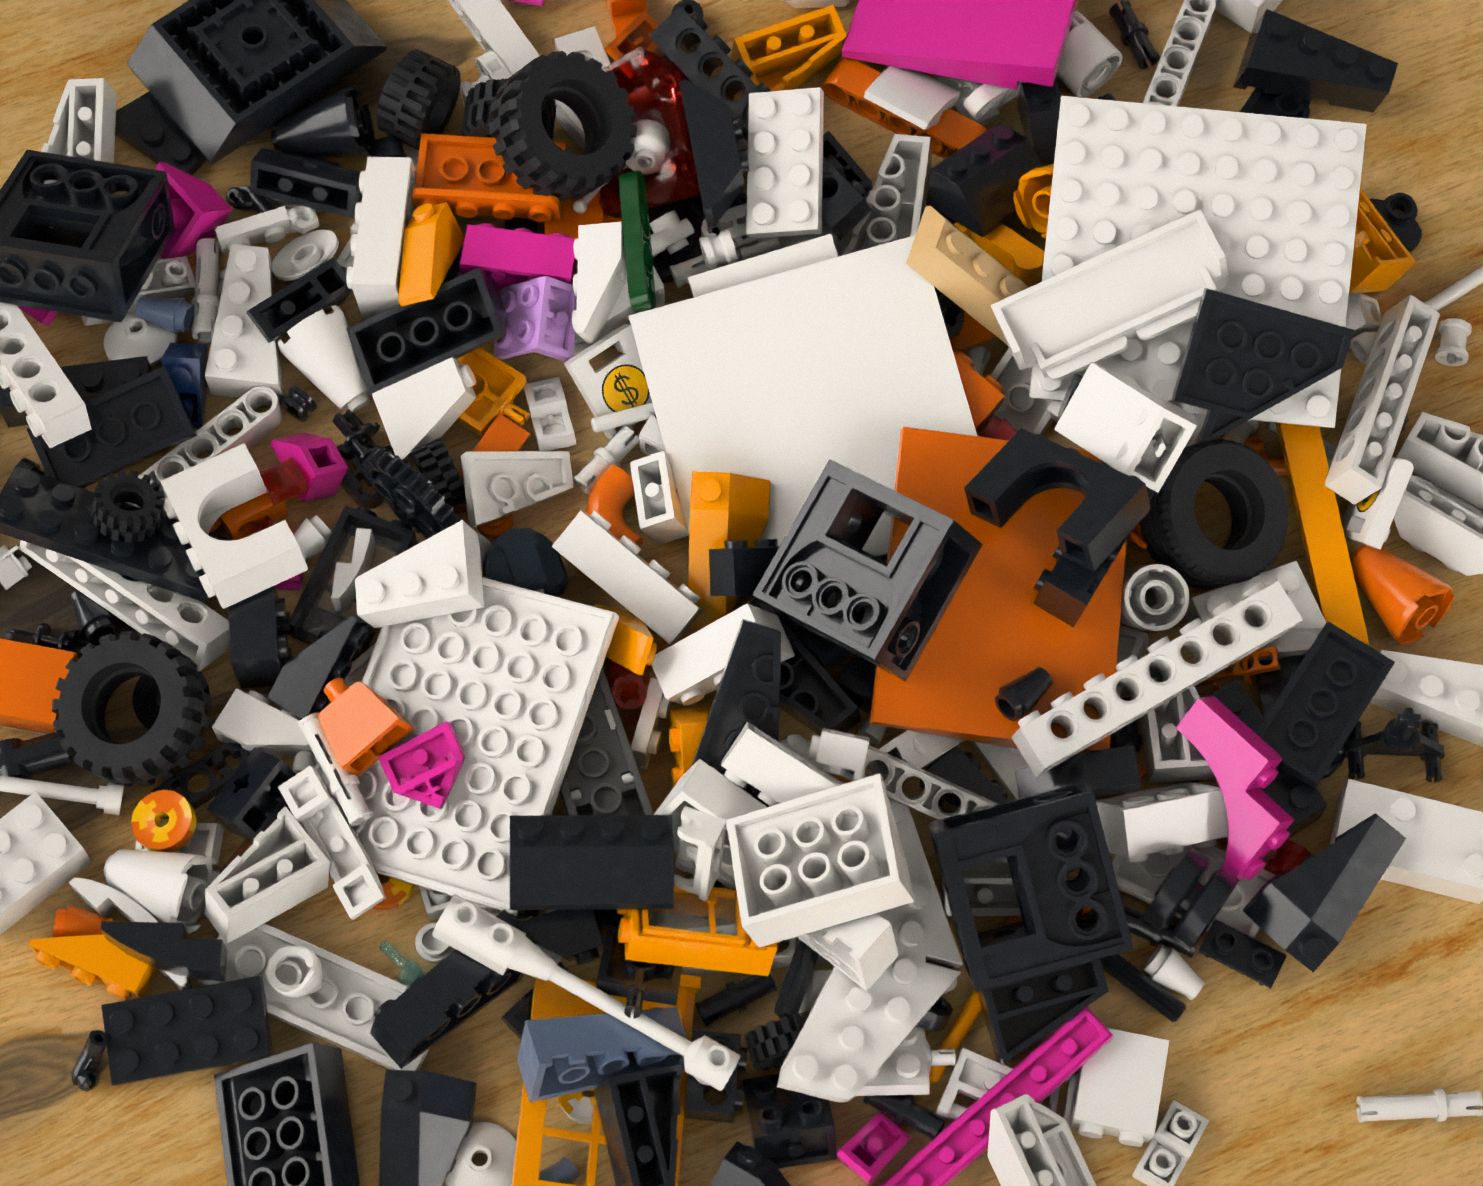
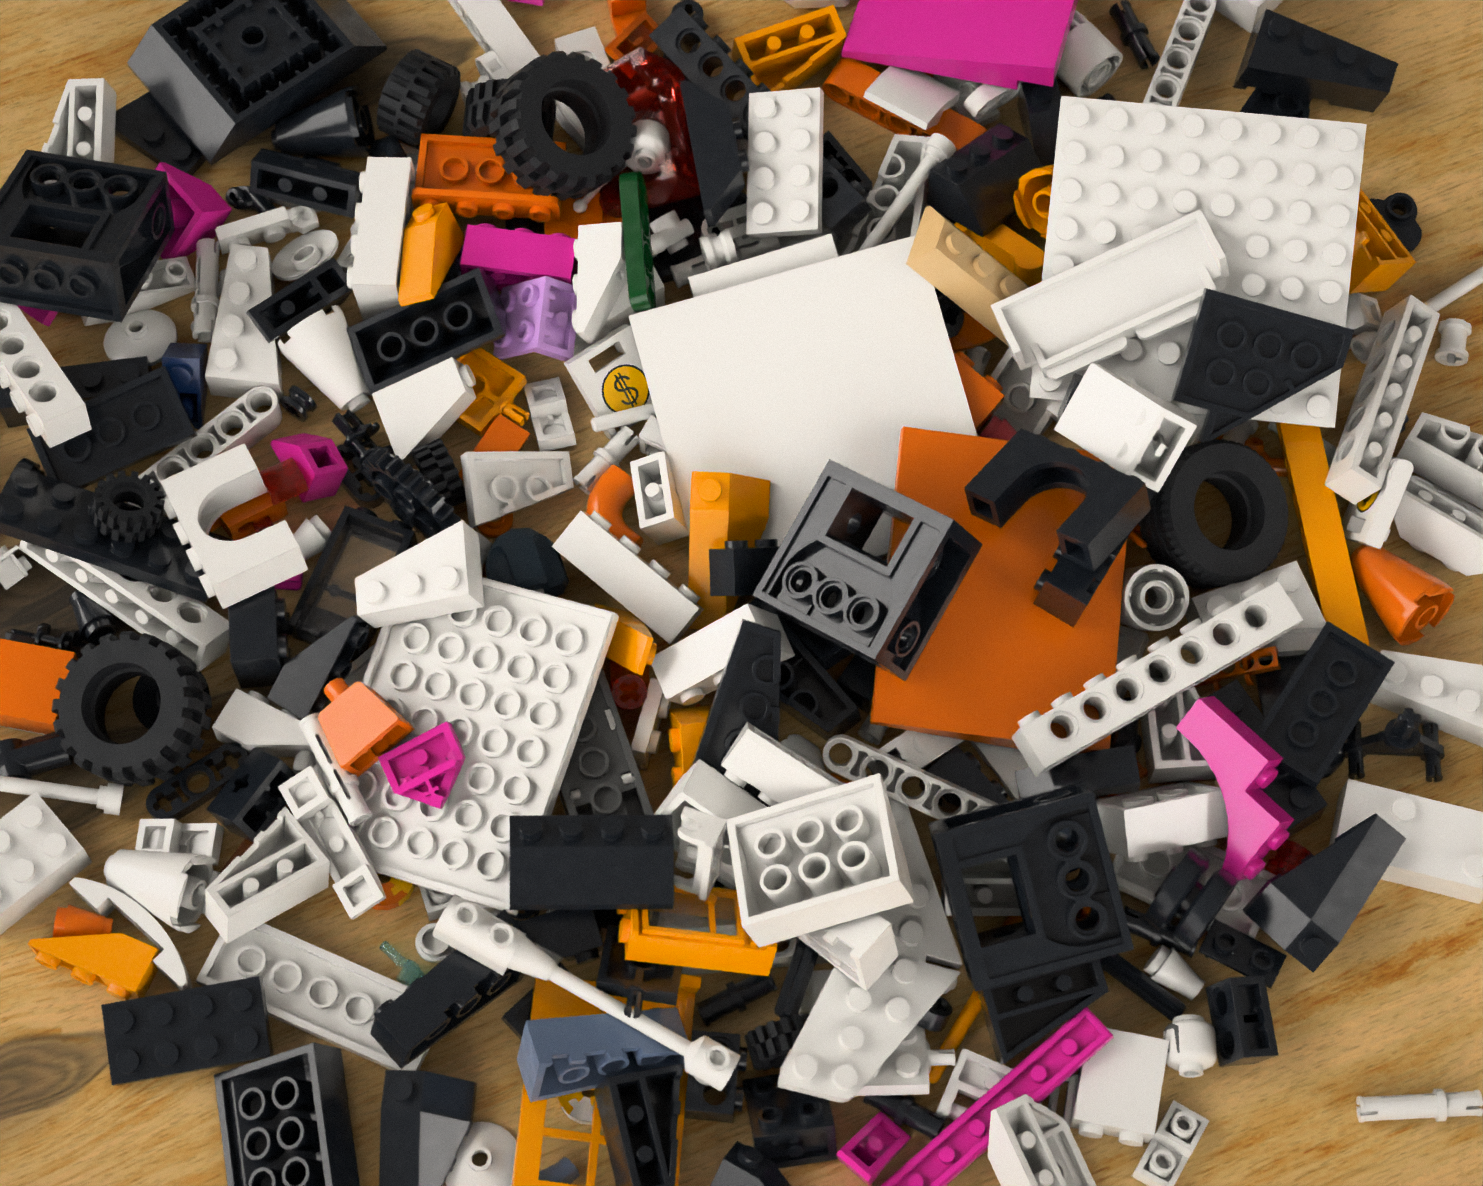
black arm [71,1030,109,1091] -> none
black slope [100,921,227,982] -> none
piece [131,790,197,852] -> none
sand blue cone [136,296,194,334] -> none
white piece [265,946,324,998] -> none
white slope [331,528,375,612] -> none
white brick [808,728,870,780] -> none
black cone [995,667,1053,721] -> none
none -> white piece [858,133,956,251]
none -> white head [1163,1014,1217,1078]
none -> black brick [1205,975,1279,1067]

